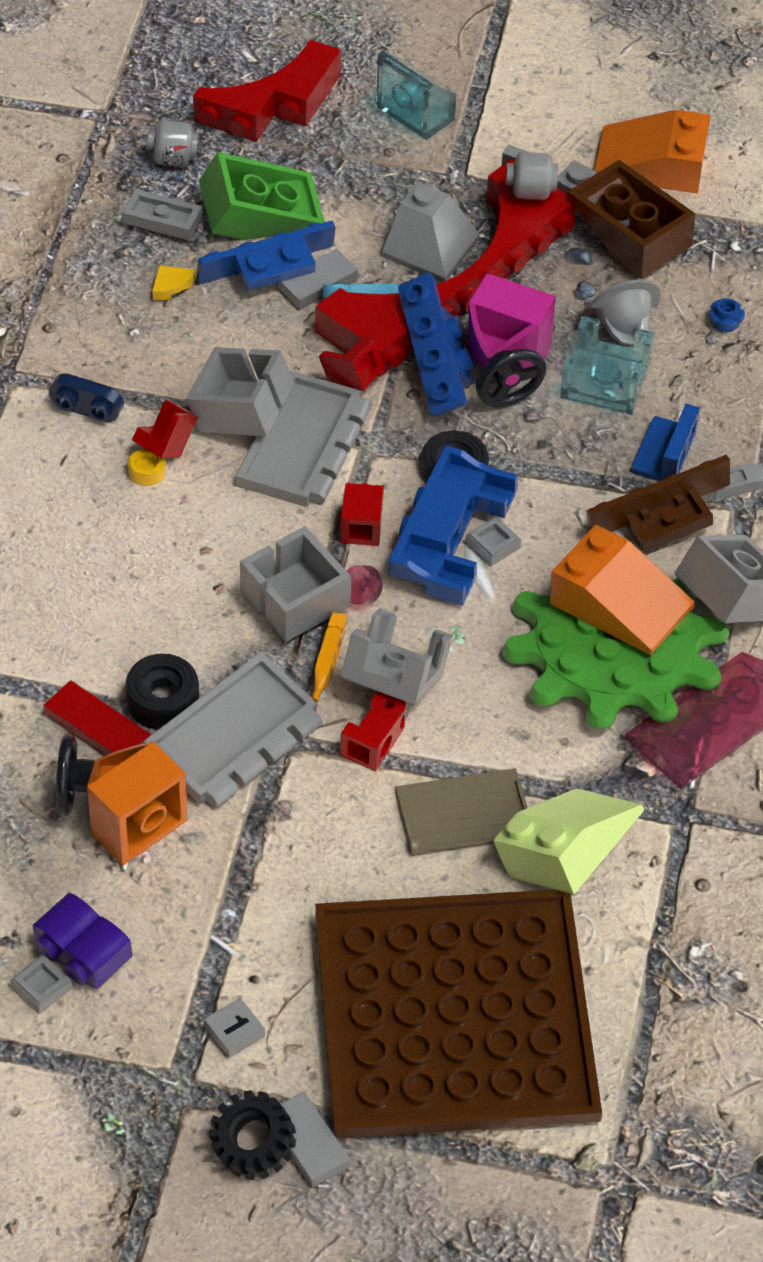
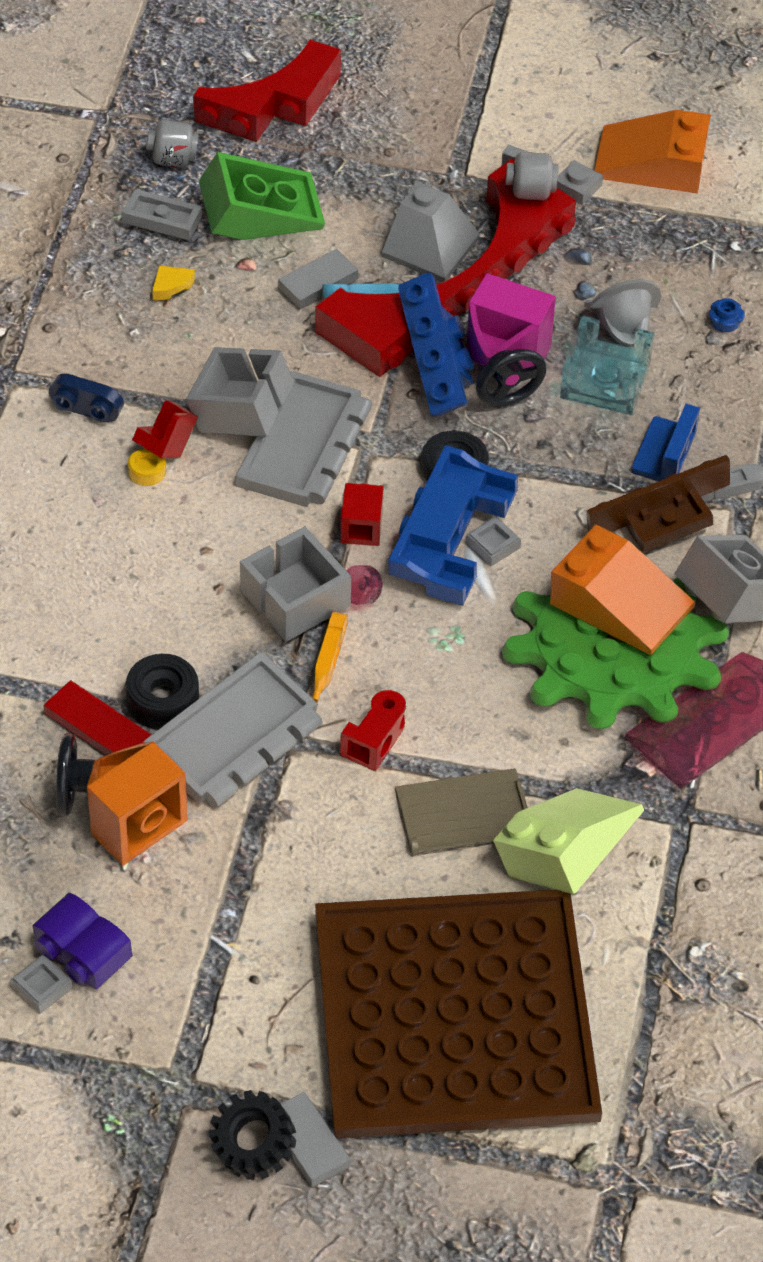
blue bracket [196,221,336,291] -> none
light grey tile [204,998,265,1058] -> none
red panel [319,337,385,391] -> none
light grey panel [340,608,453,705] -> none
clear light blue slope [376,51,456,140] -> none
reddish brown slope [567,160,696,279] -> none

